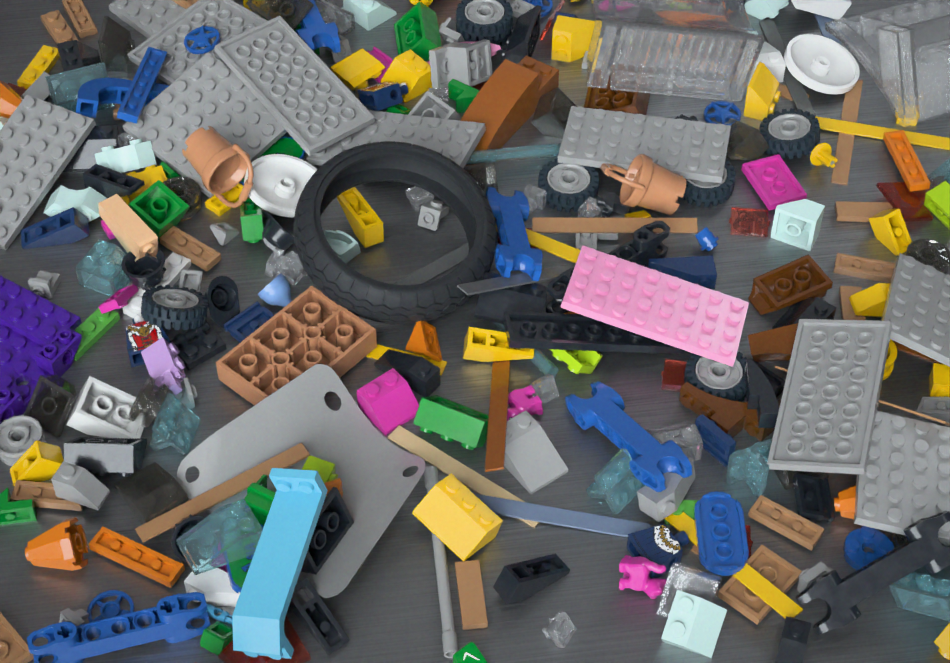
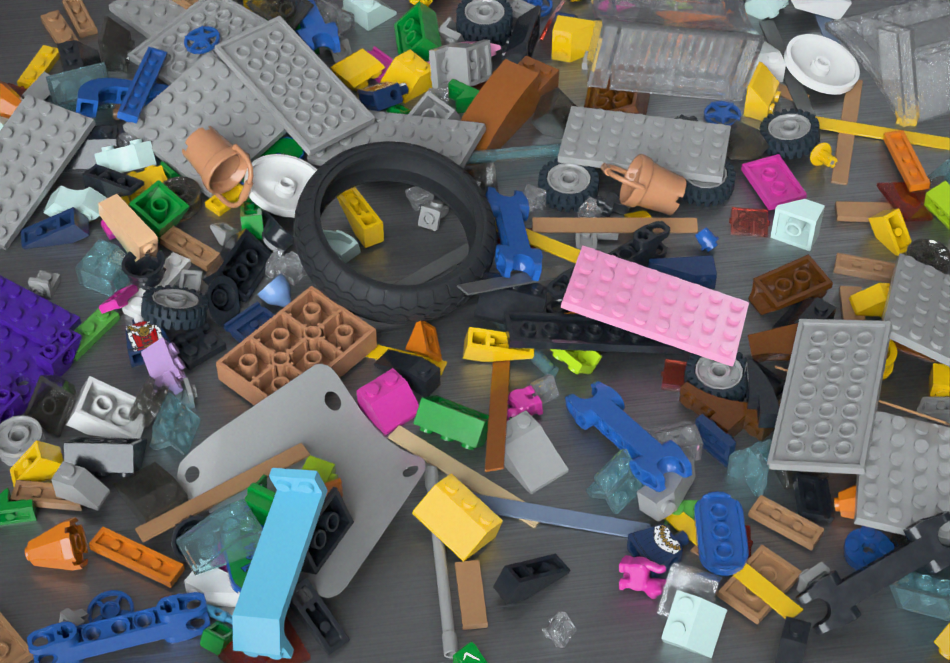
none -> black slope [202,228,276,303]

